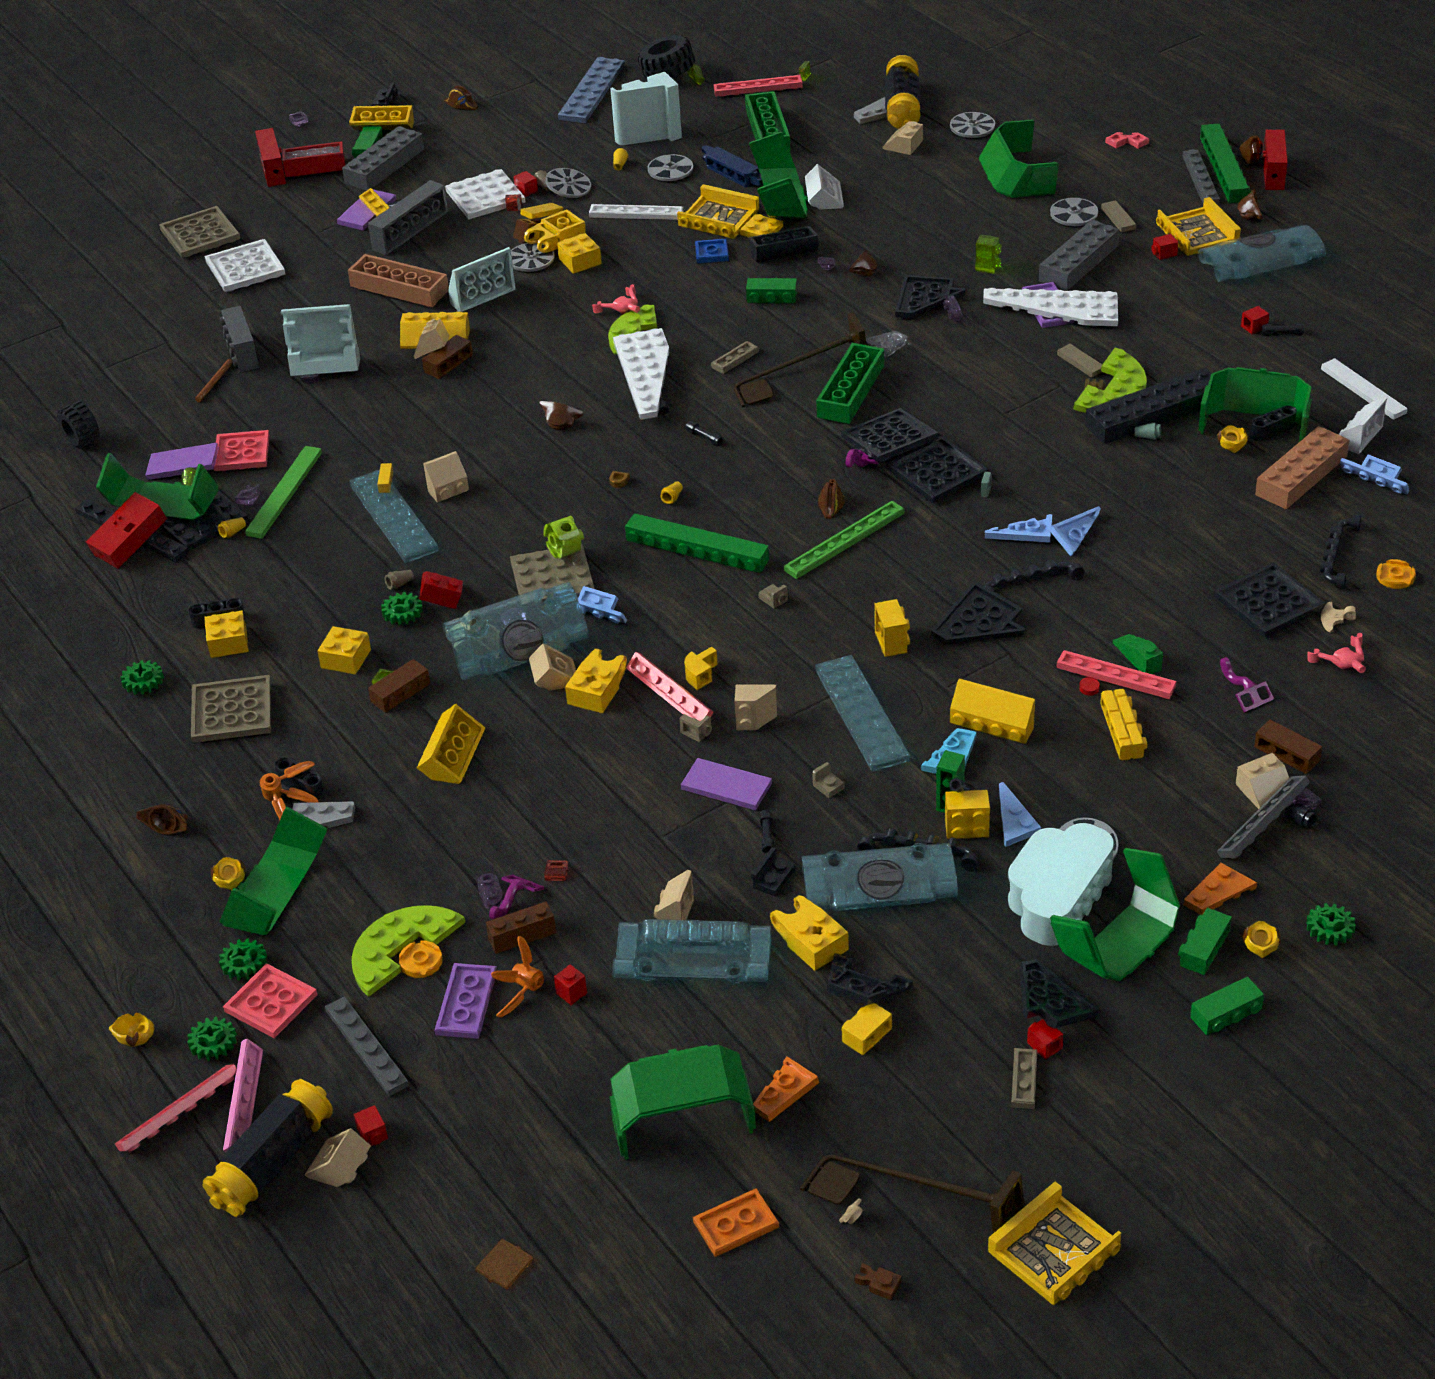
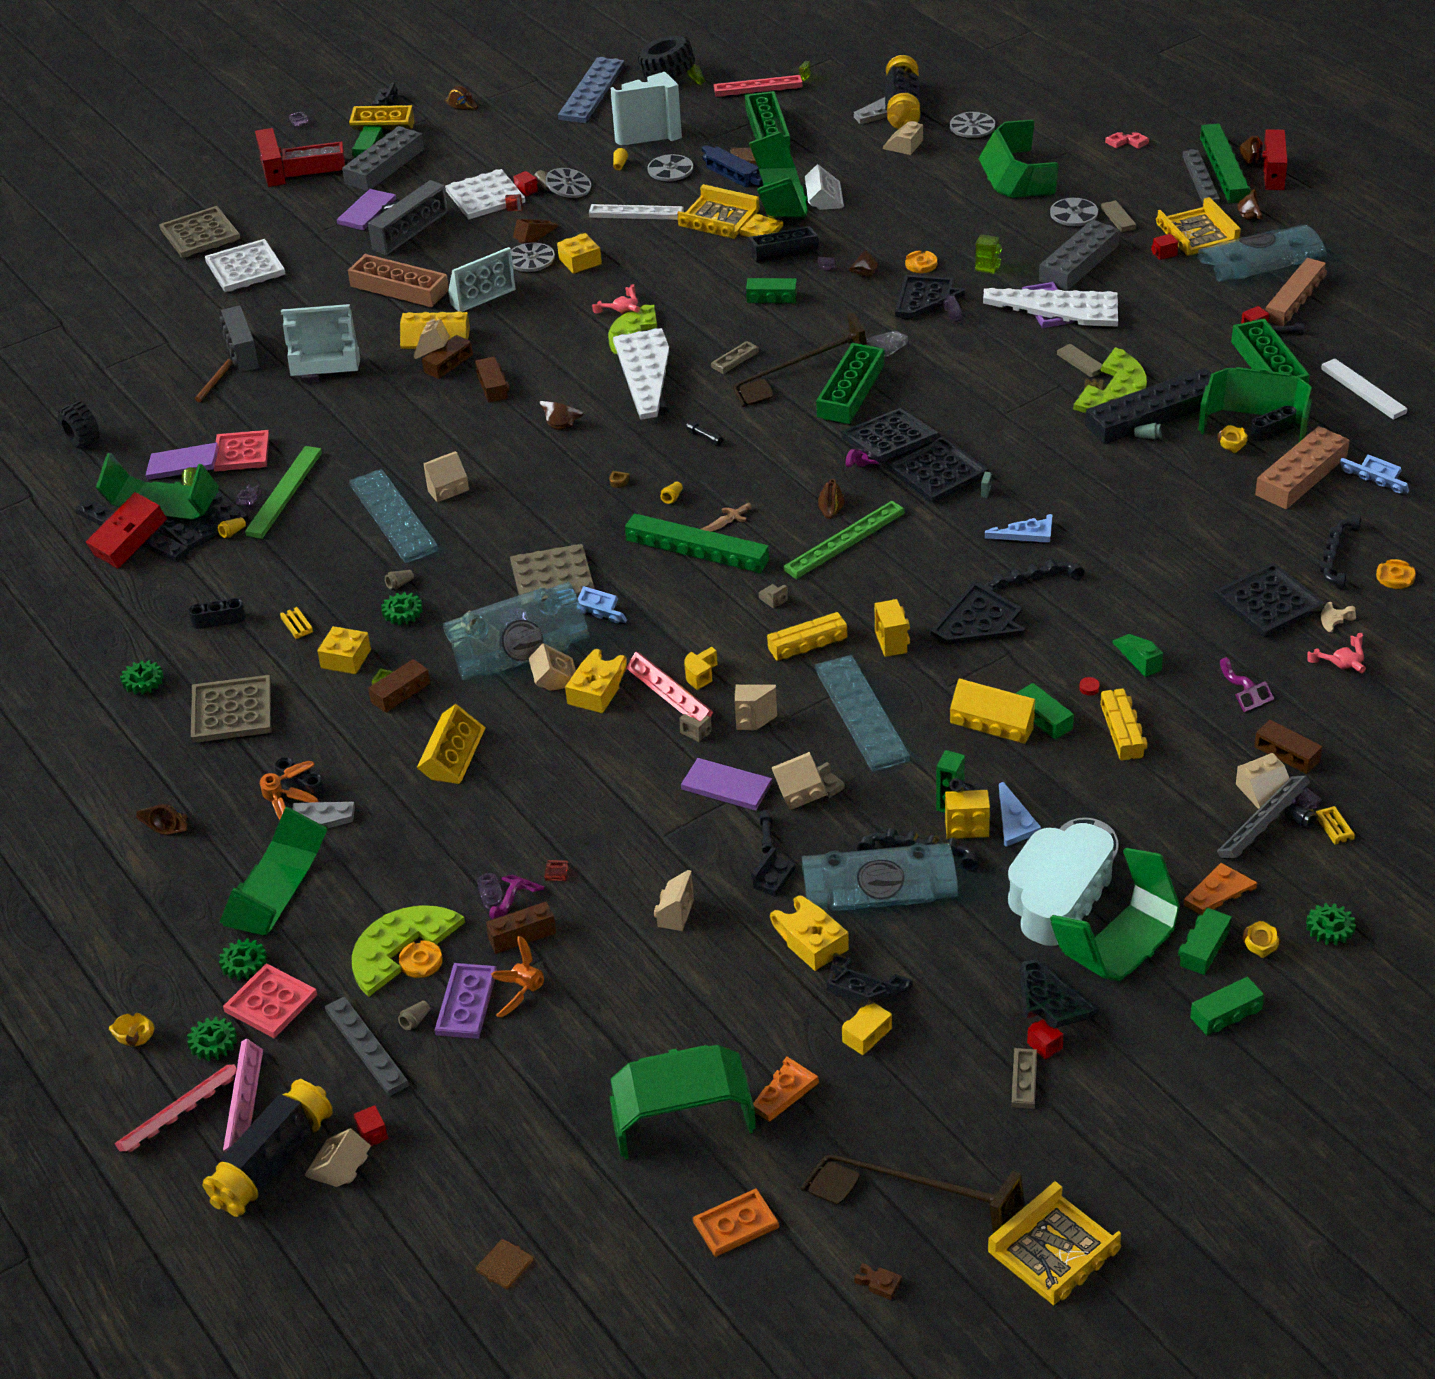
yellow brick [205,611,249,658] -> none
yellow hair [211,857,246,891] -> none
yellow tile [359,188,390,217] -> none
yellow piece [377,463,393,493] -> none
red slope [419,571,463,609] -> none
yellow tile [520,203,563,219] -> none
yellow brick [524,209,586,253] -> none
lime brick [543,516,584,559] -> none
red brick [554,964,587,1005] -> none
clear light blue panel [613,919,771,984] -> none
blue tile [695,239,729,263] -> none
tan plate [839,1198,863,1224] -> none
medium azure wing [921,728,977,774] -> none
light blue wing [1049,506,1101,556] -> none
coral plate [1057,650,1176,699] -> none
white slope [1339,397,1387,454] -> none
none -> yellow tile [280,607,313,639]
none -> dark tan cone [398,1000,430,1030]
none -> reddish brown brick [475,356,510,402]
none -> medium nougat piece [702,503,752,532]
none -> clear orange piece [730,148,756,163]
none -> yellow brick [767,612,847,661]
none -> tan slope [772,752,828,810]
none -> light orange tile [905,251,937,273]
none -> green brick [1015,683,1074,739]
none -> green brick [1231,319,1310,384]
none -> nougat brick [1266,258,1327,326]
none -> yellow tile [1316,806,1355,845]

